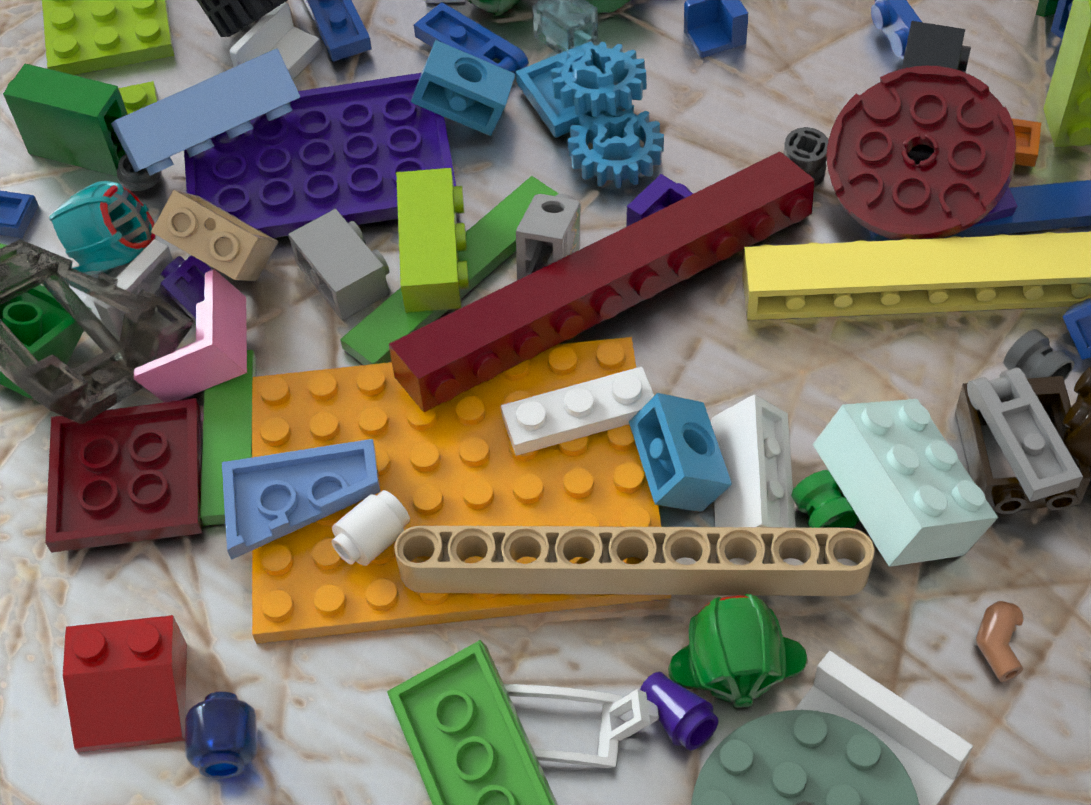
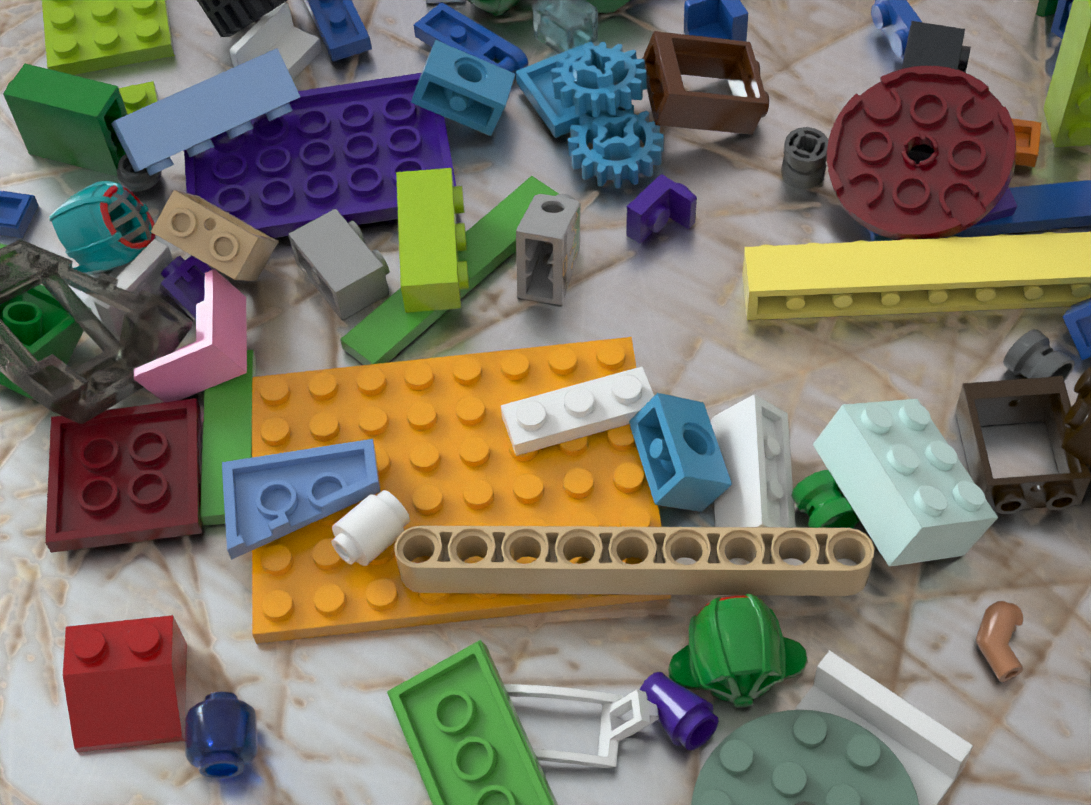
dark red brick [389,151,815,412] -> none
light grey plate [967,368,1083,502] -> none
none -> reddish brown window [642,31,769,135]

